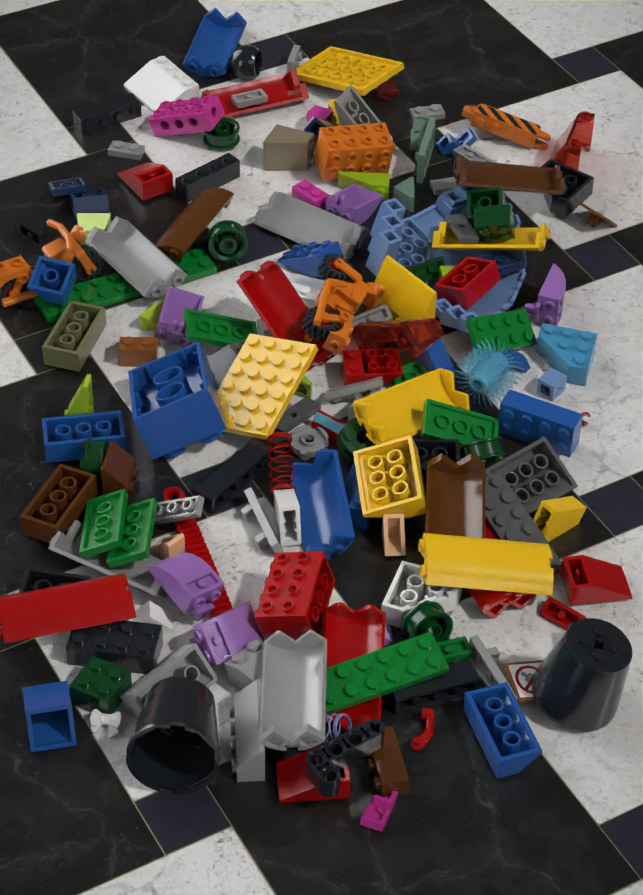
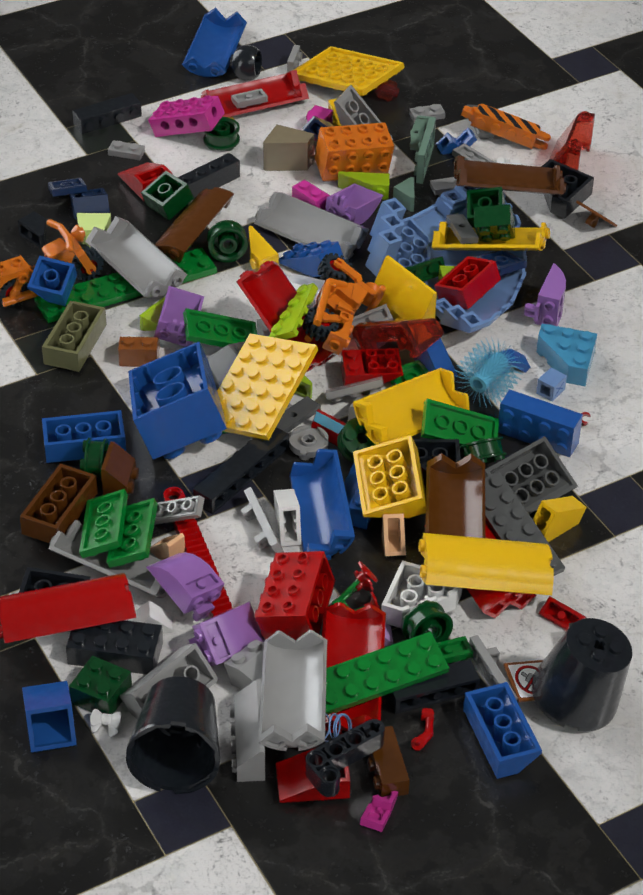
lime slope [64,374,94,416] -> none
white slope [124,56,199,112] -> none
red piece [267,432,296,496] -> none
green plate [465,309,537,355] -> none
red slope [560,555,632,606] -> none
none -> dark green brick [141,171,194,220]
none -> yellow slope [249,226,279,271]
none -> lime wing [268,283,318,339]
none -> red plant [328,561,380,610]

